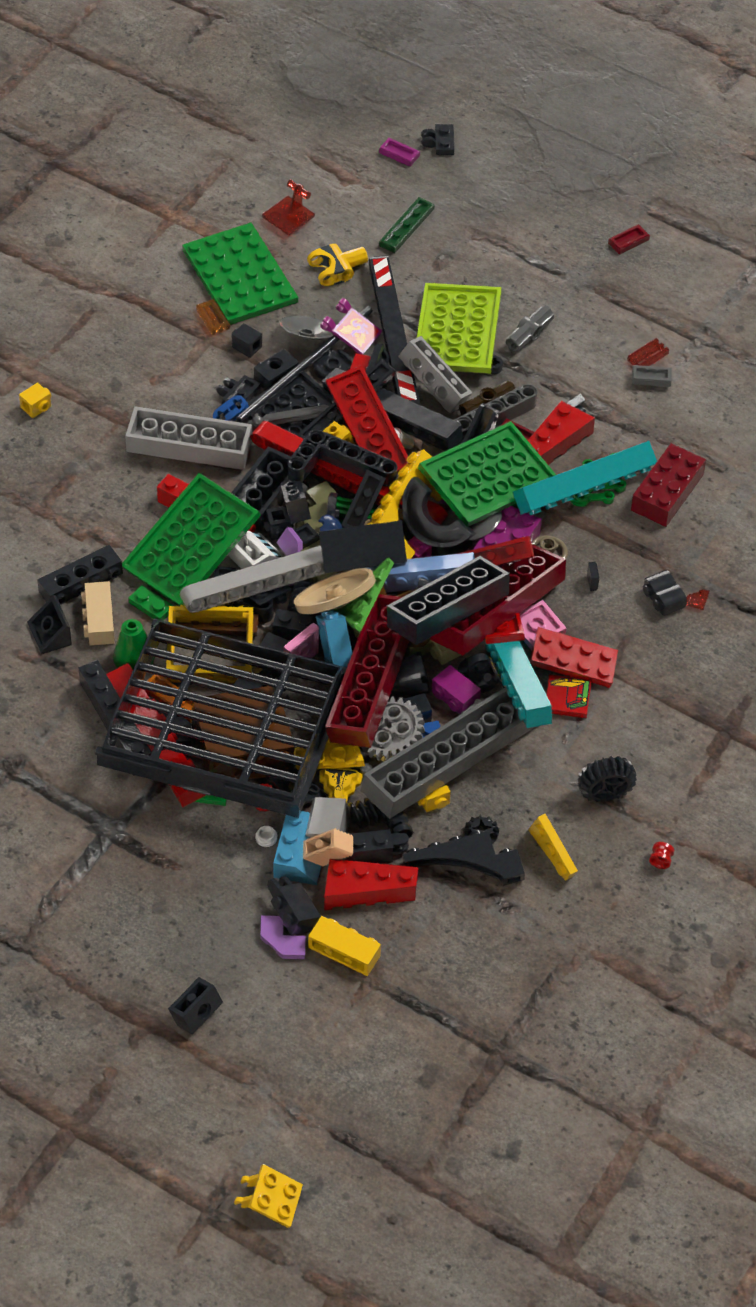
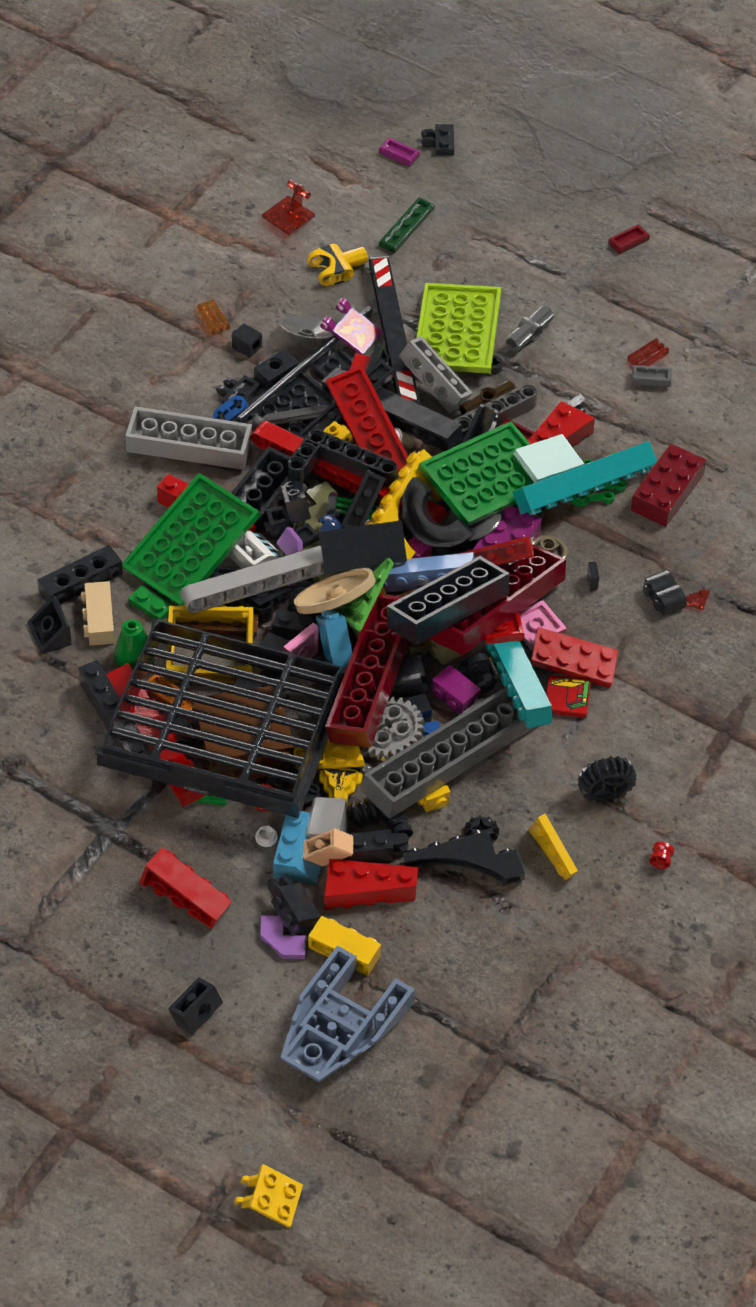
yellow brick [19,382,51,418] -> none
green plate [182,222,298,326] -> none
none -> red wedge [139,847,232,929]
none -> sand blue wedge [280,945,415,1082]
none -> light aqua tile [513,434,584,483]

